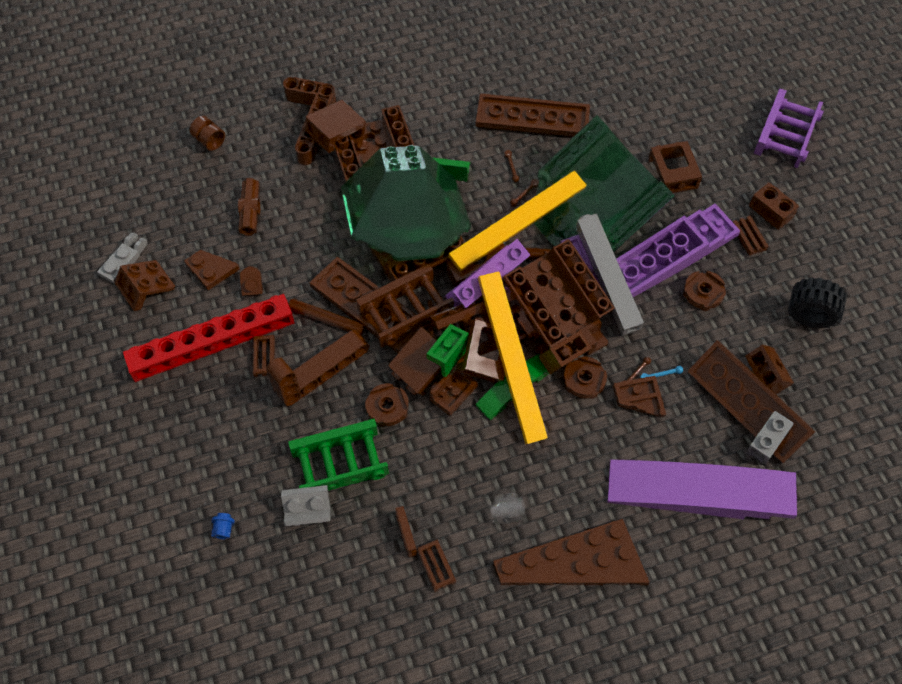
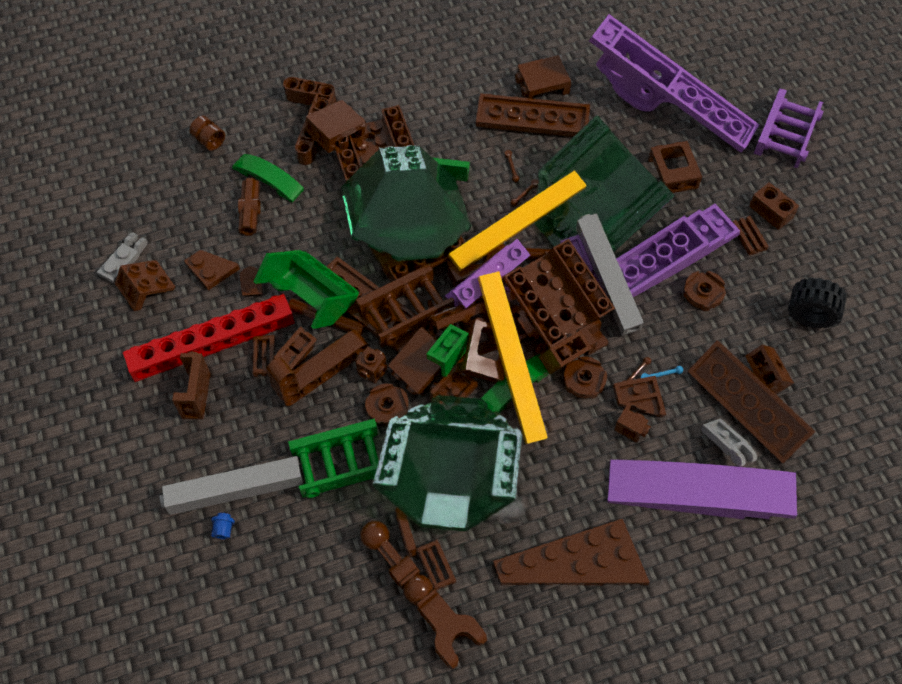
light grey bracket [281,485,331,526] -> none
light grey bracket [746,411,793,465] -> none
none -> light grey brick [160,456,303,515]
none -> reddish brown panel [172,352,211,419]
none -> green slope [232,154,304,203]
none -> green windscreen [253,250,359,329]
none -> reddish brown brick [272,326,317,370]
none -> reddish brown brick [355,346,387,384]
none -> reddish brown piece [360,521,487,670]
none -> clear green windscreen [373,395,522,532]
none -> reddish brown panel [515,55,571,99]
none -> medium lavender piece [589,14,759,152]
none -> reddish brown brick [614,405,651,443]
none -> light grey hinge [701,418,757,467]

